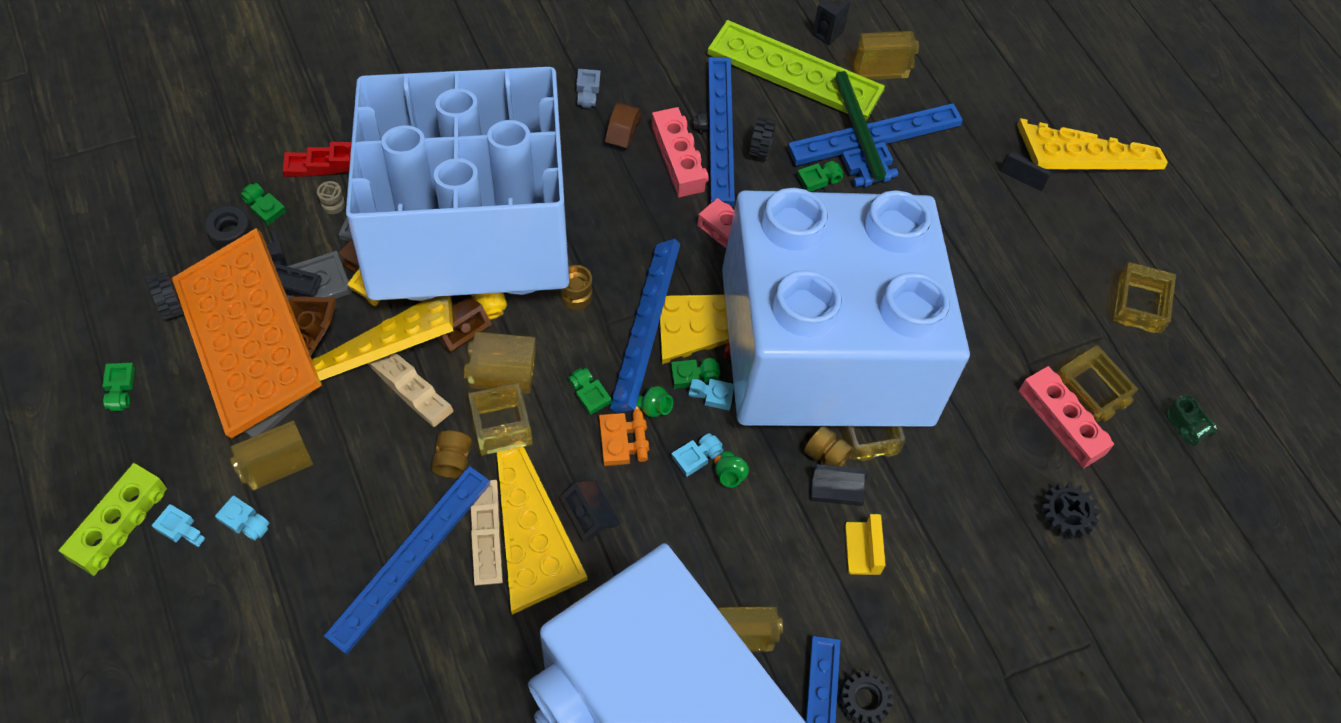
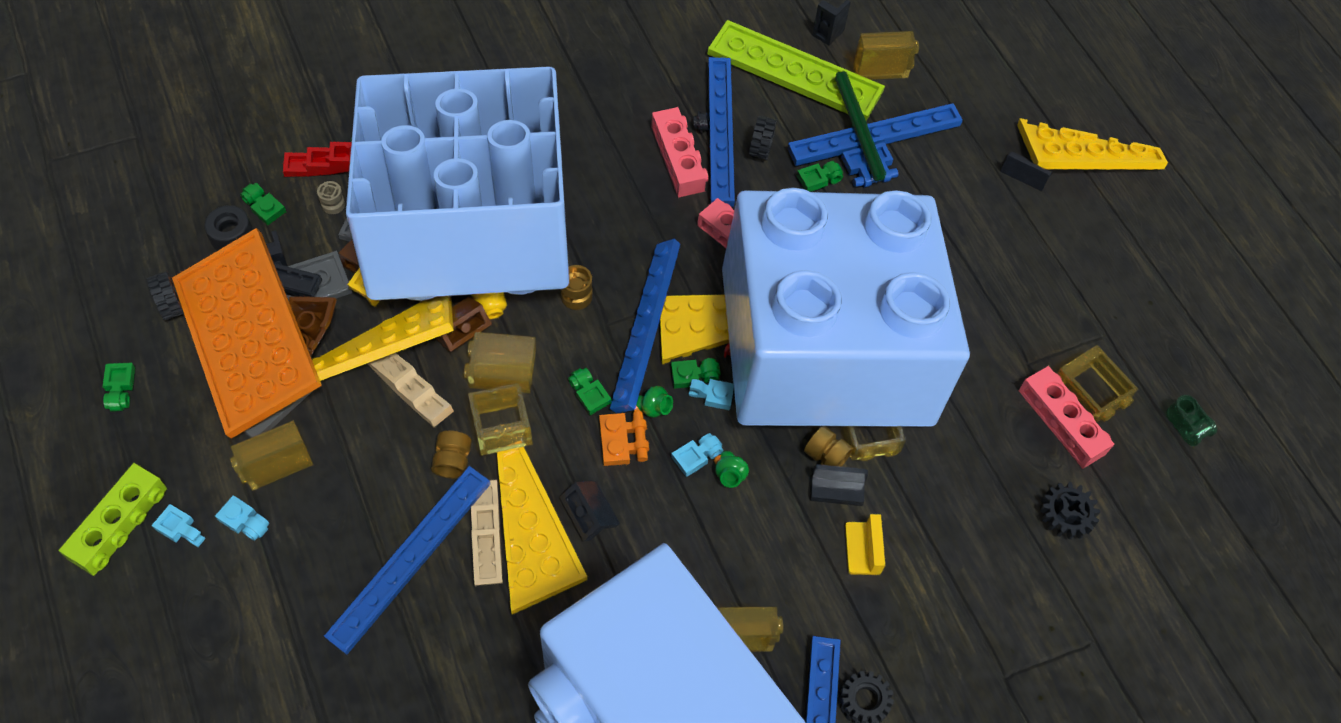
sand blue plate [577,69,600,109] -> none
reddish brown brick [605,102,643,148] -> none
clear yellow window [1114,262,1176,334] -> none

